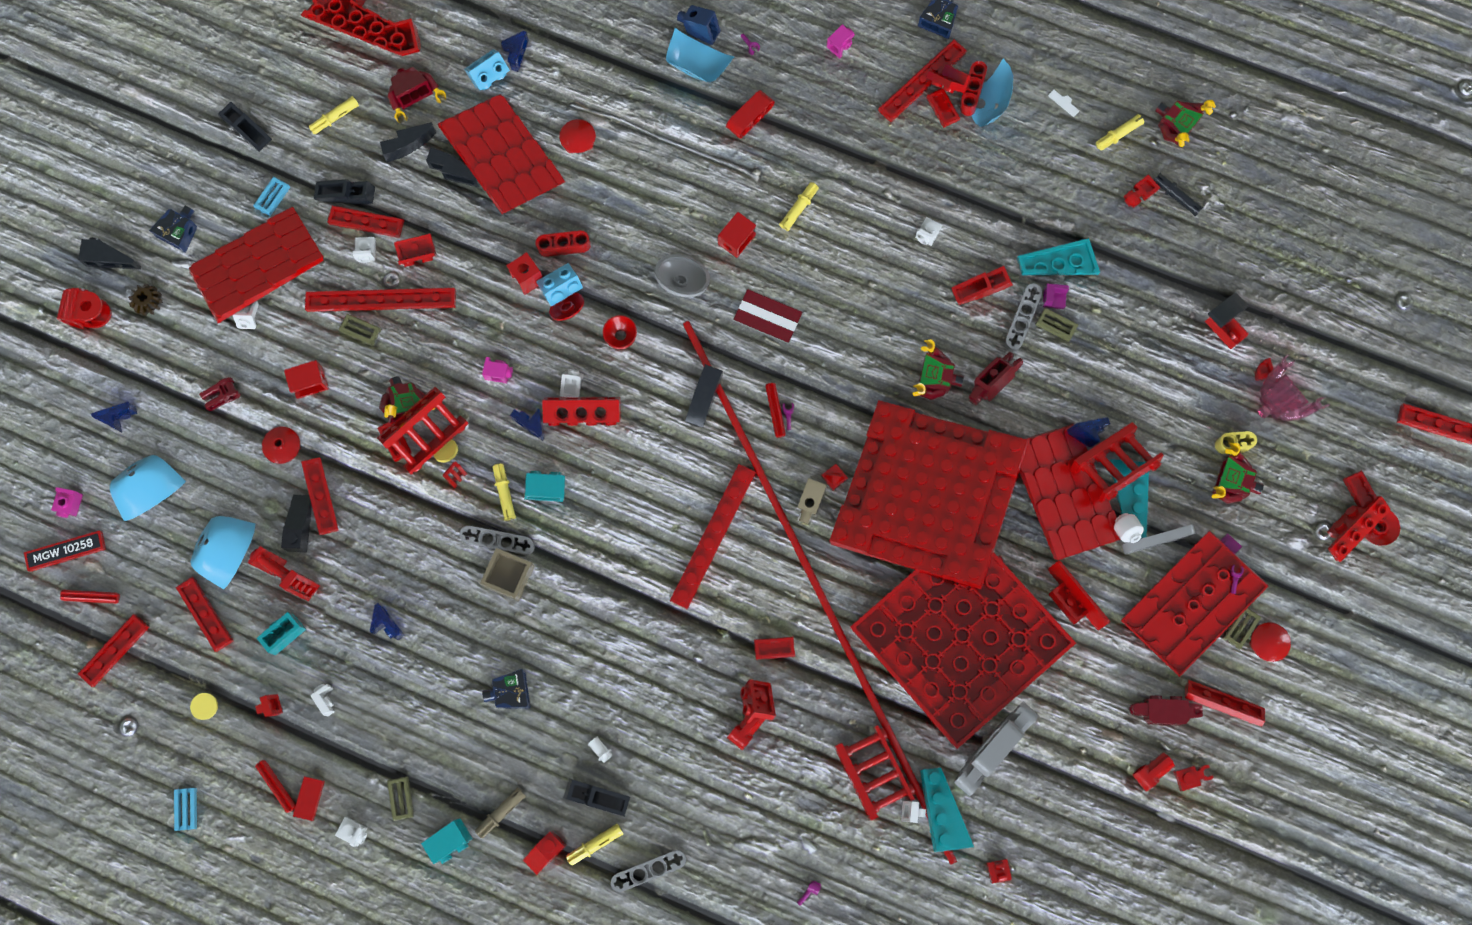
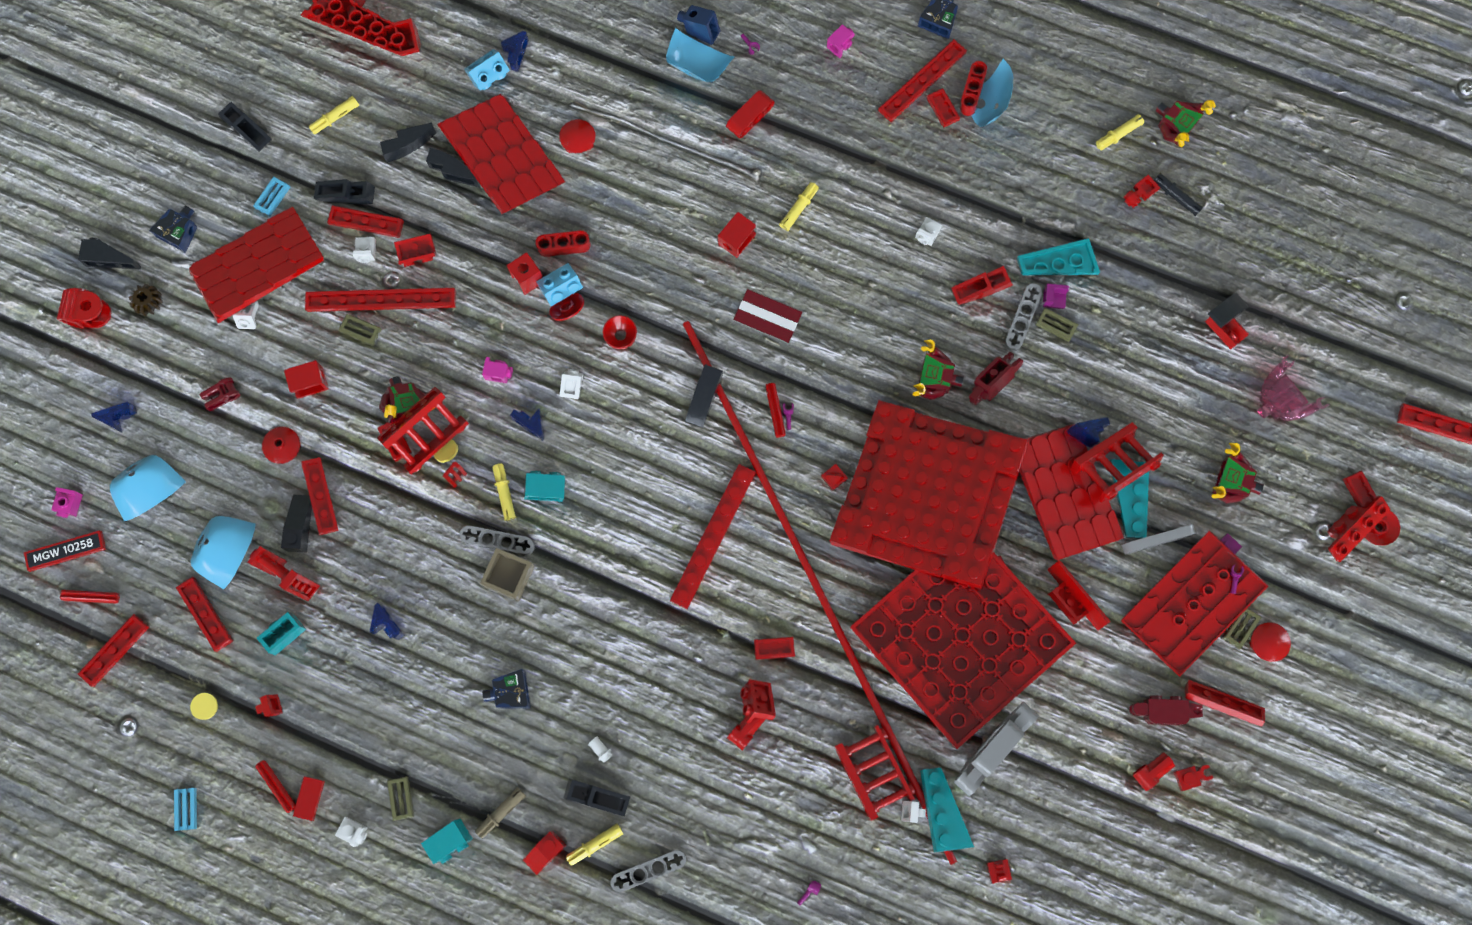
white bracket [310,684,335,716] -> none
dark red torso [388,67,446,124] -> none
red brick [542,397,621,426] -> none
light grey dish [654,254,710,297] -> none
dark tan torso [797,478,827,524] -> none
red bracket [926,65,970,93] -> none
white sticker [1048,90,1079,117] -> none
white head [1114,513,1144,543] -> none
light yellow beam [1215,431,1257,454] -> none
red tile [1255,358,1276,381] -> none

